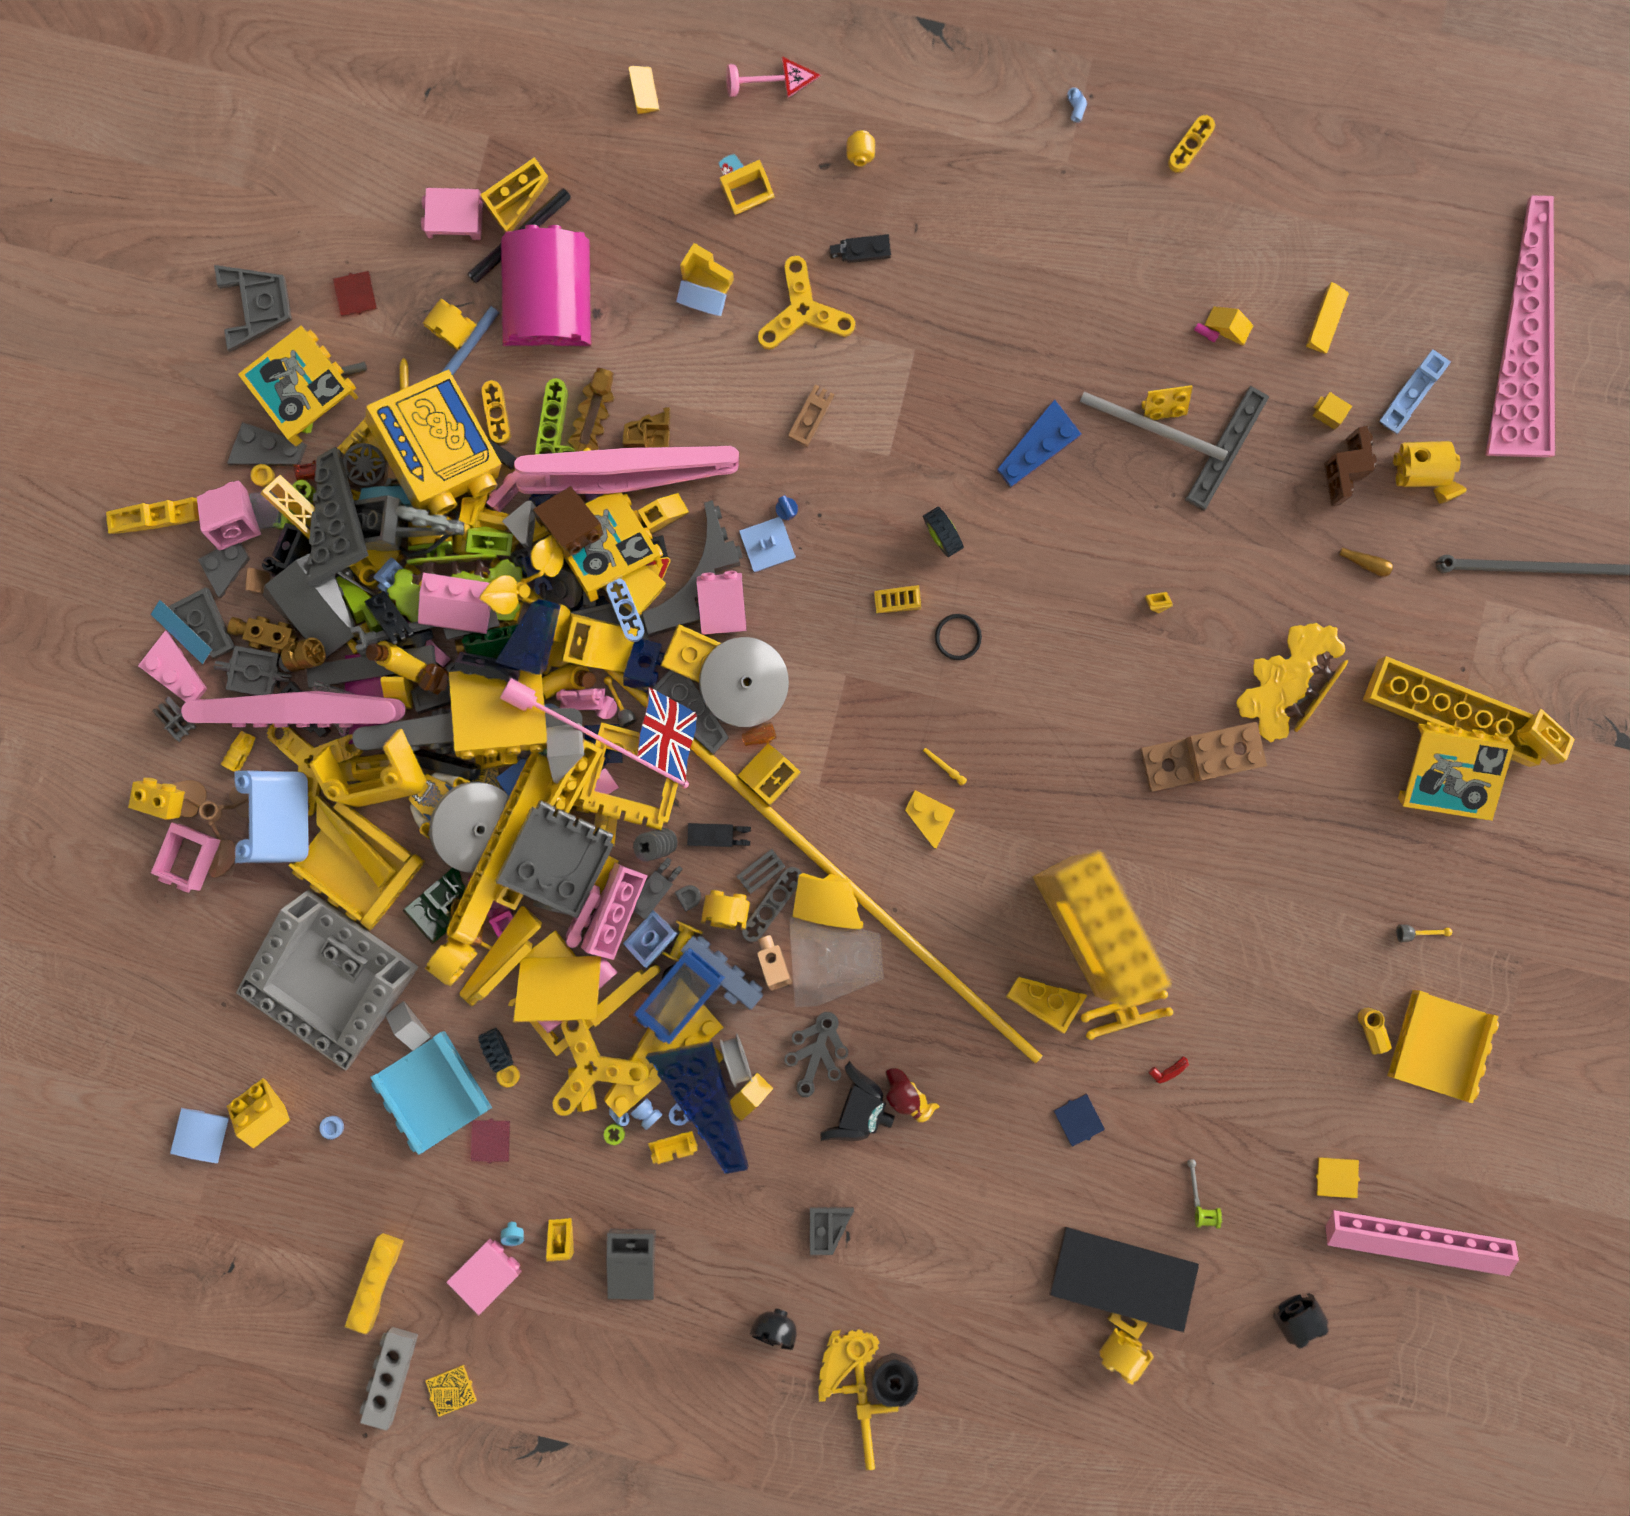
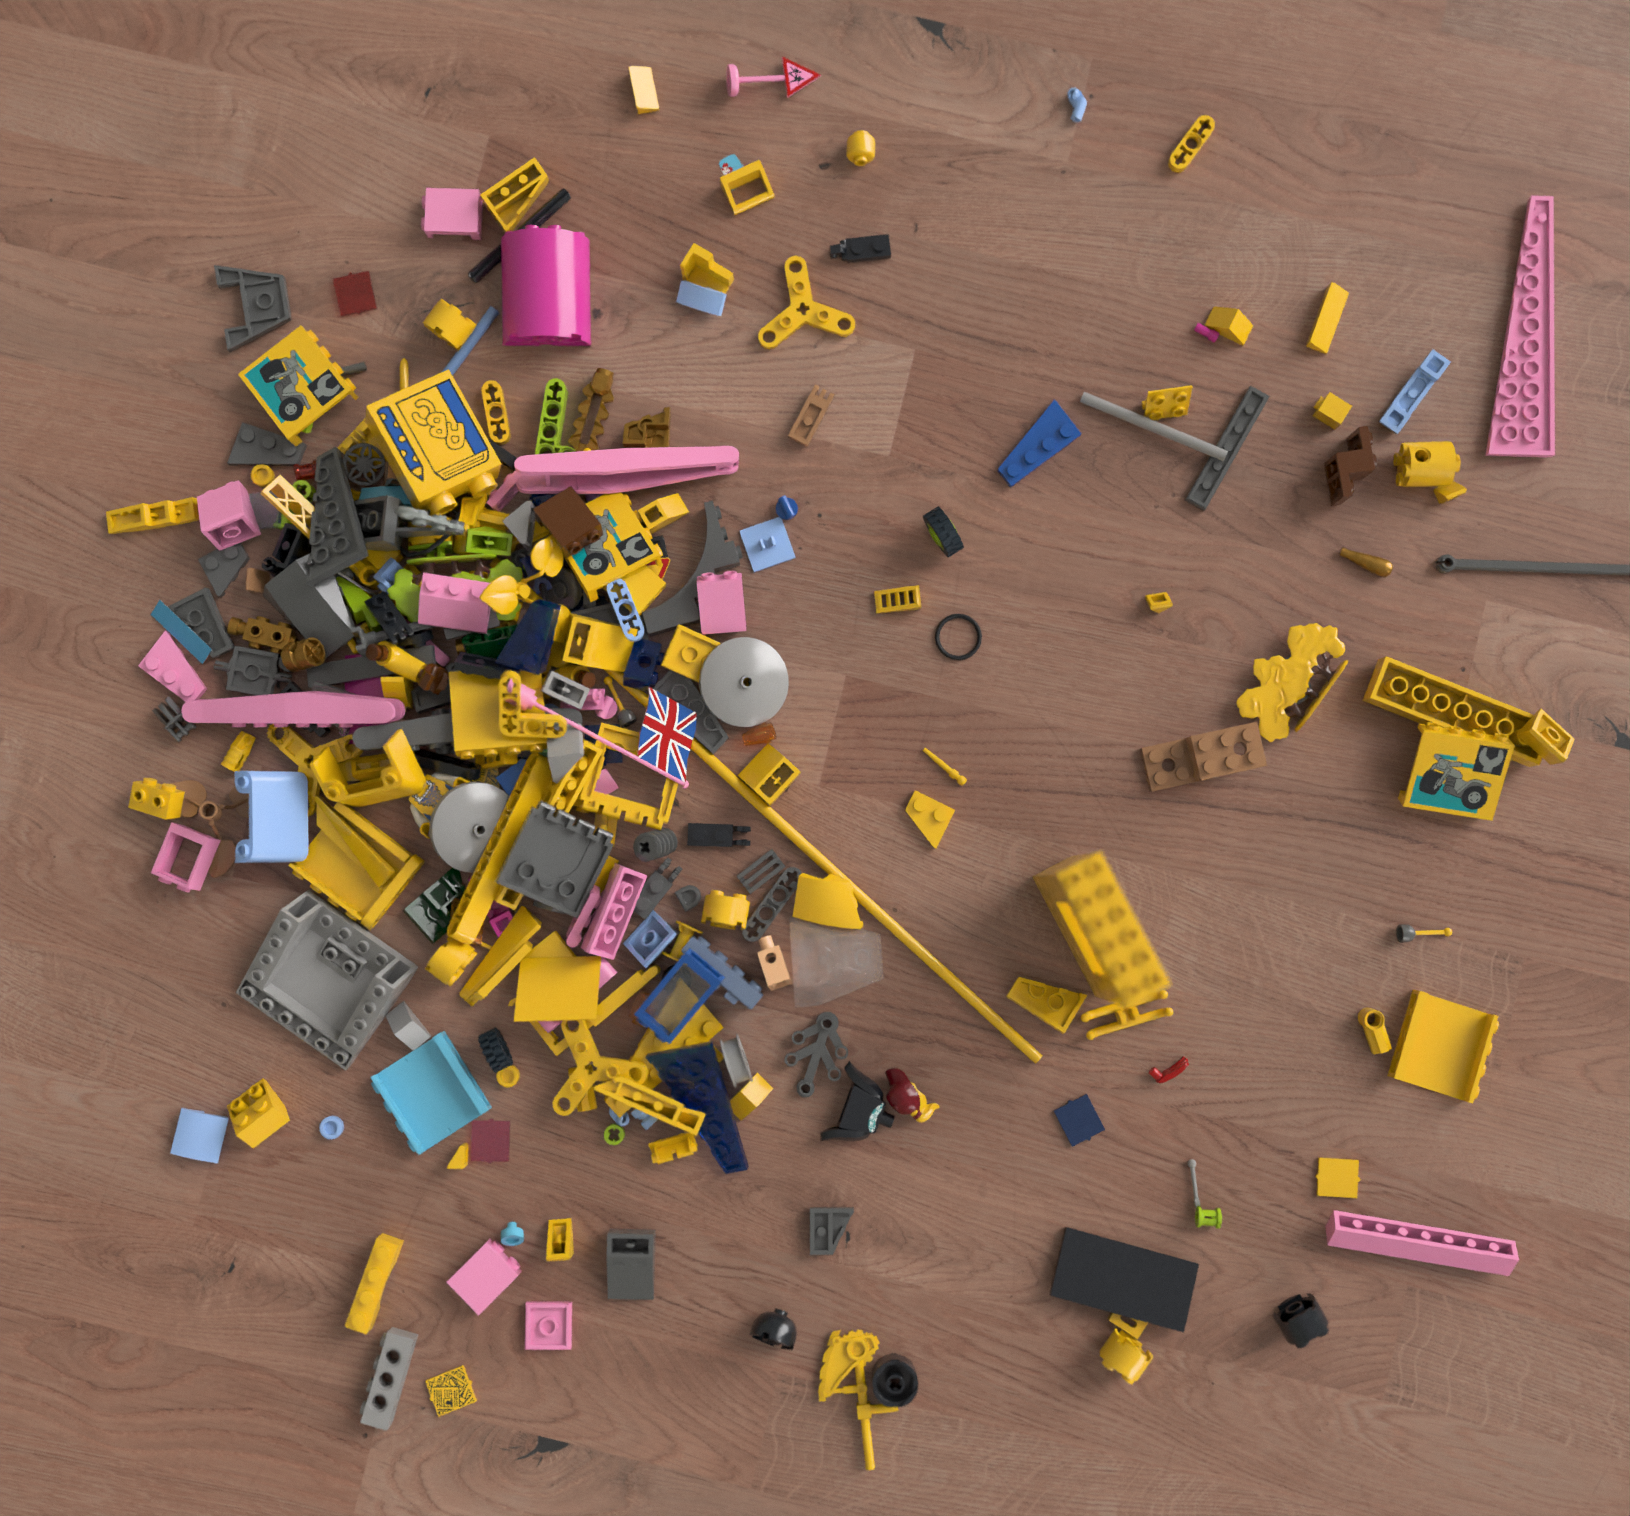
none -> yellow slope [447,1143,469,1169]
none -> yellow beam [499,671,567,738]
none -> bright pink tile [525,1301,572,1350]
none -> light grey slope [541,670,590,709]
none -> yellow wedge [594,1076,706,1135]

